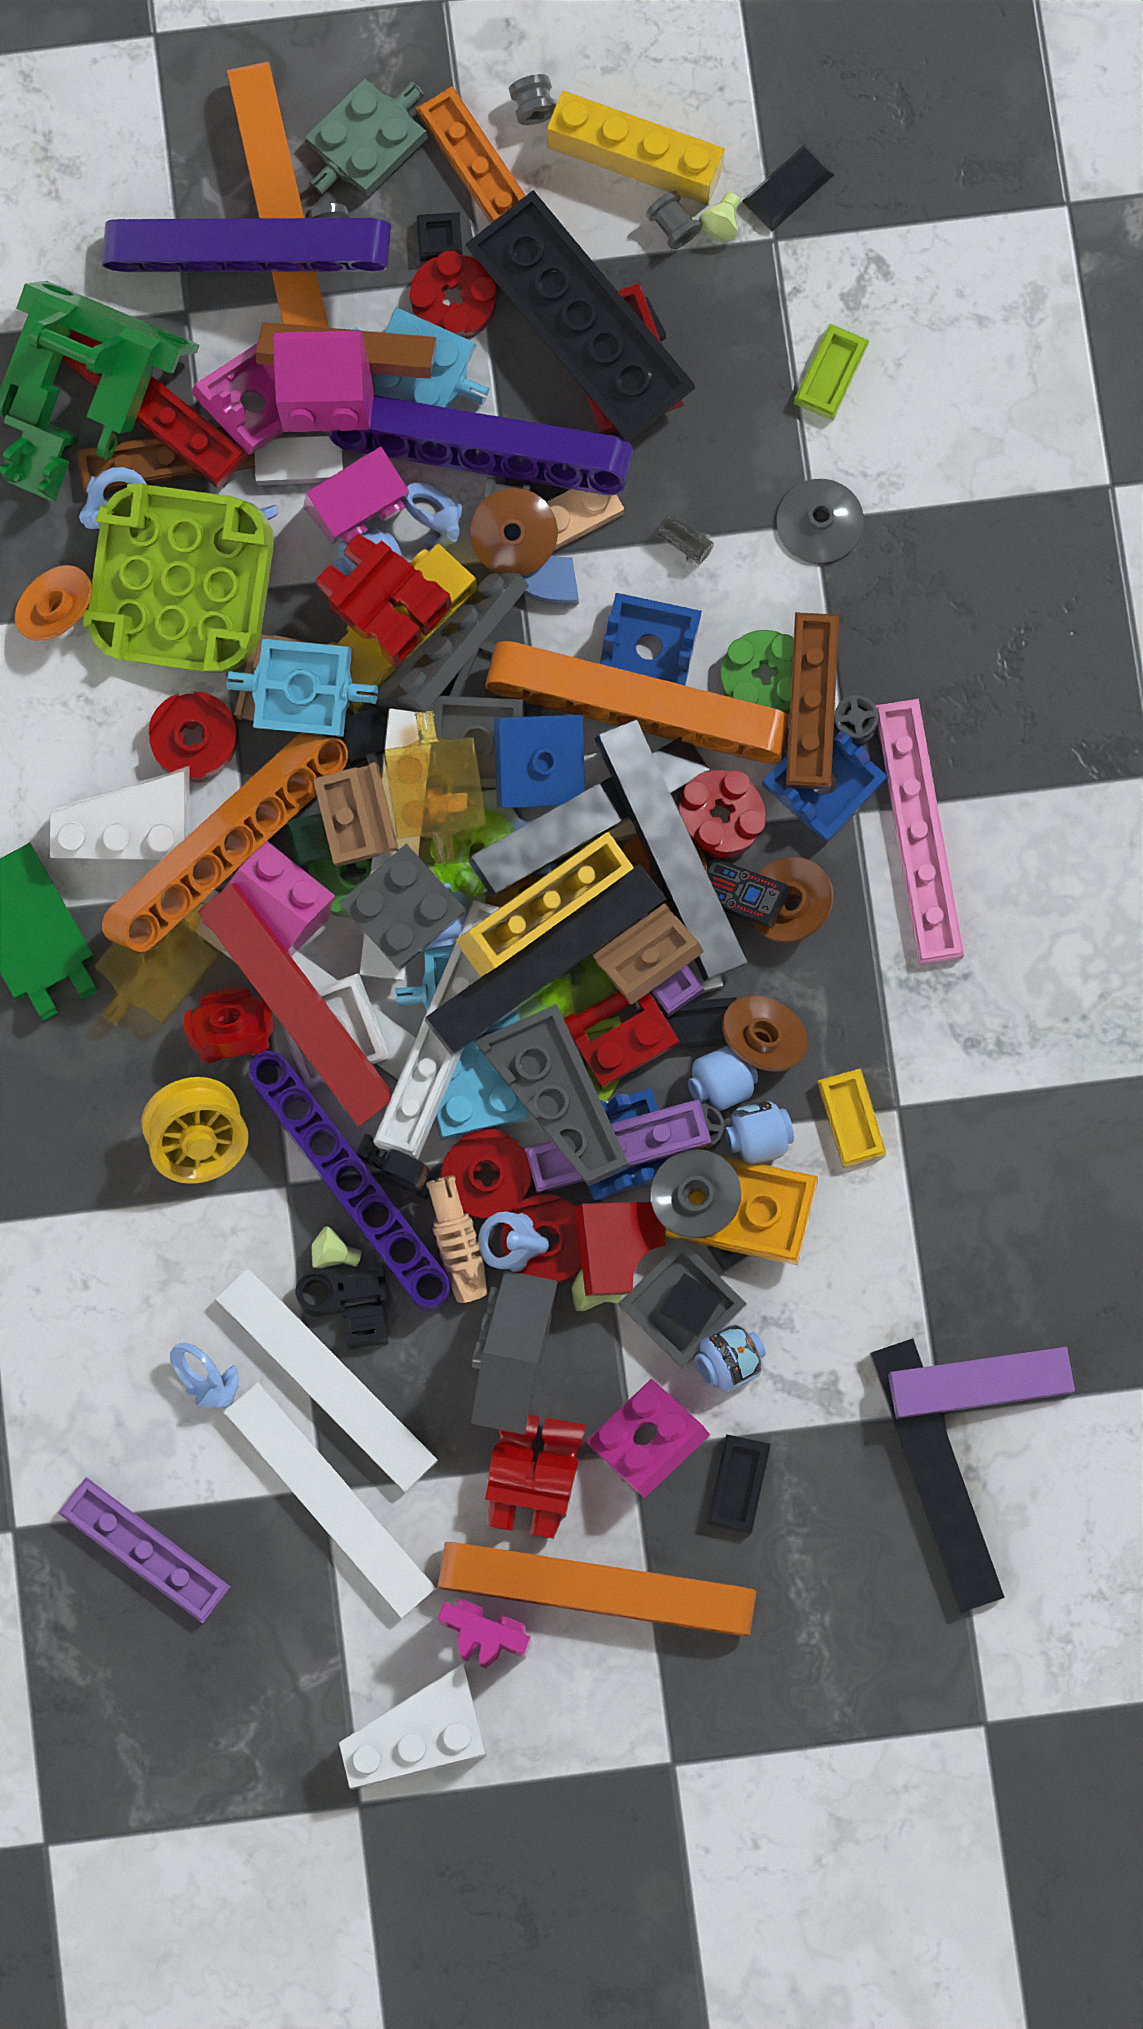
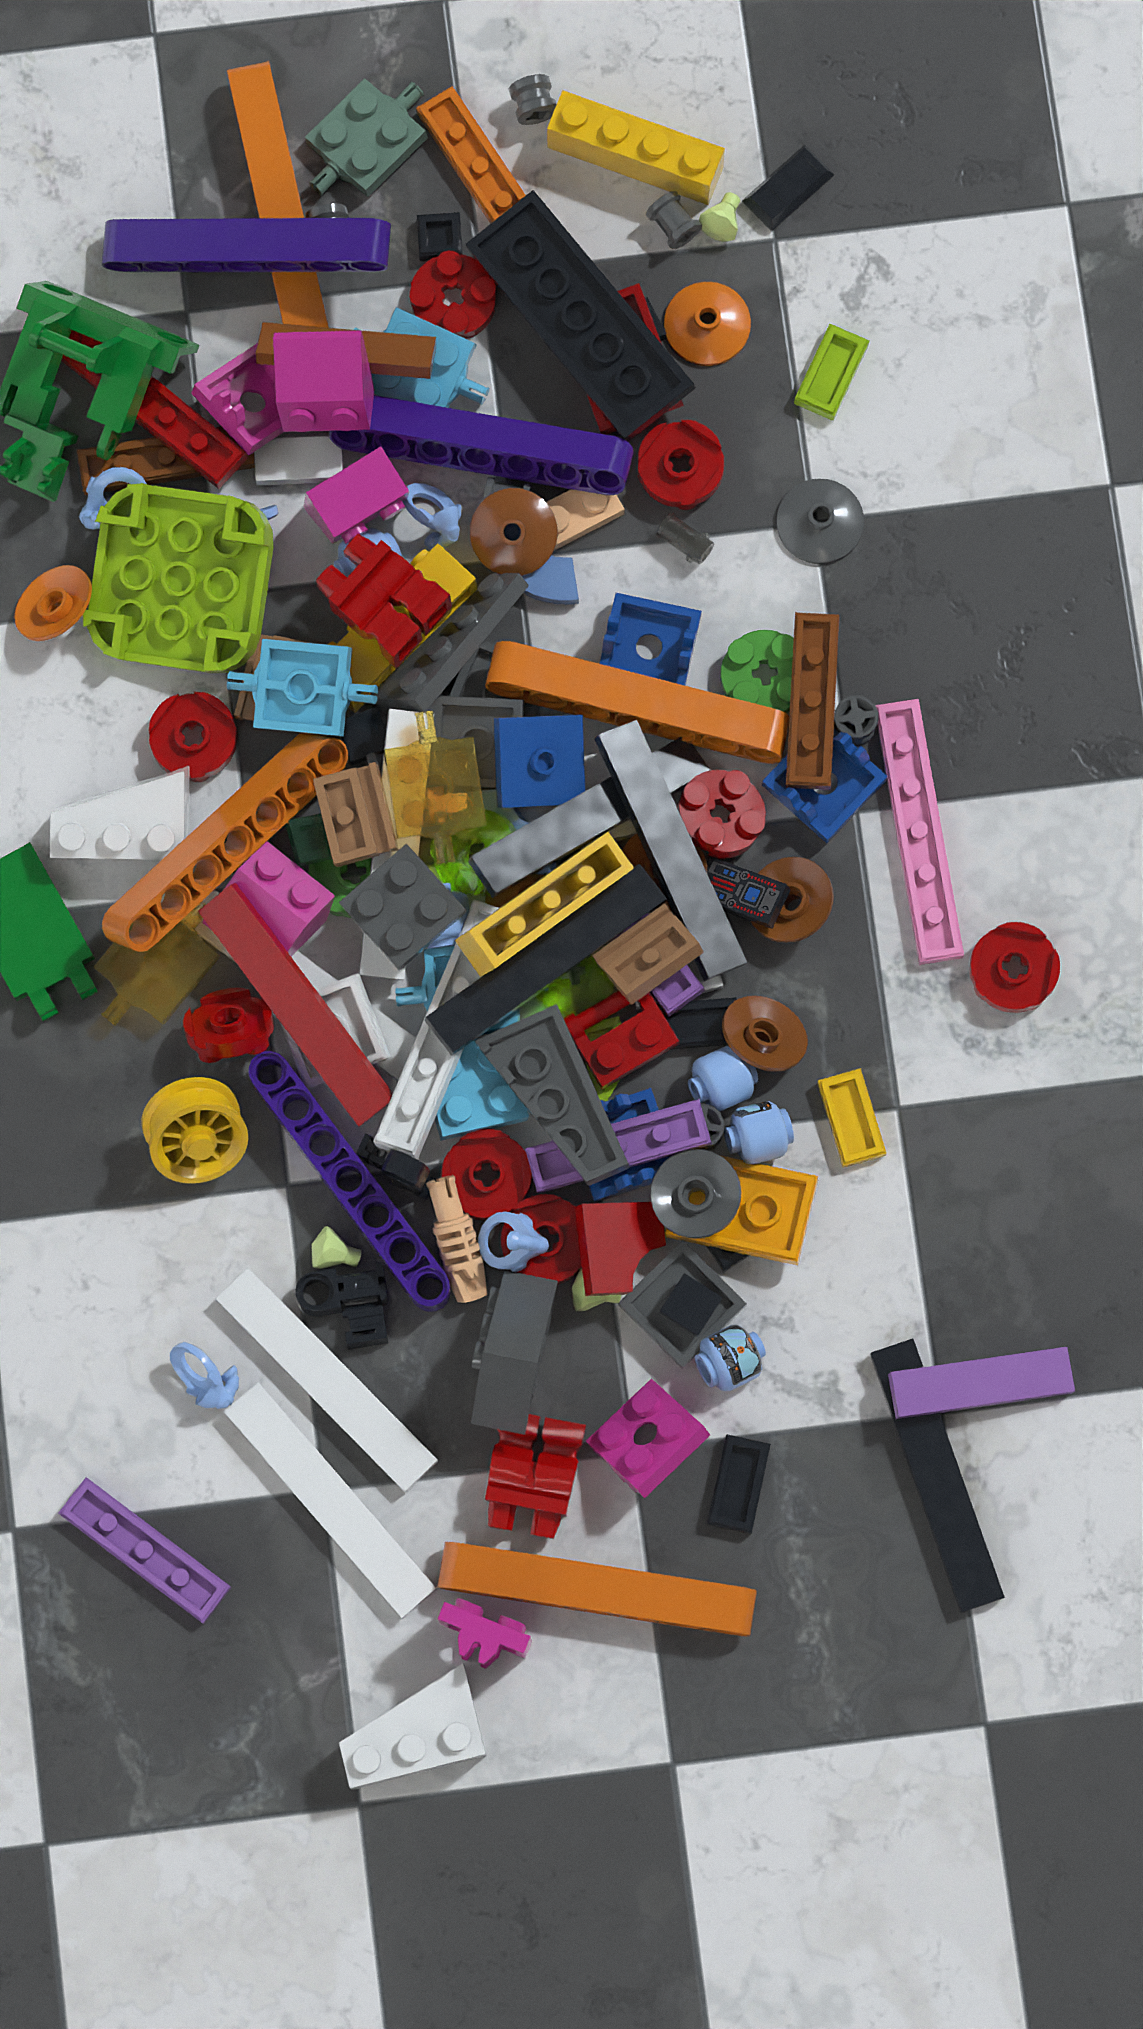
none -> red plate [638,420,724,510]
none -> orange dish [664,282,751,366]
none -> red plate [969,922,1060,1013]

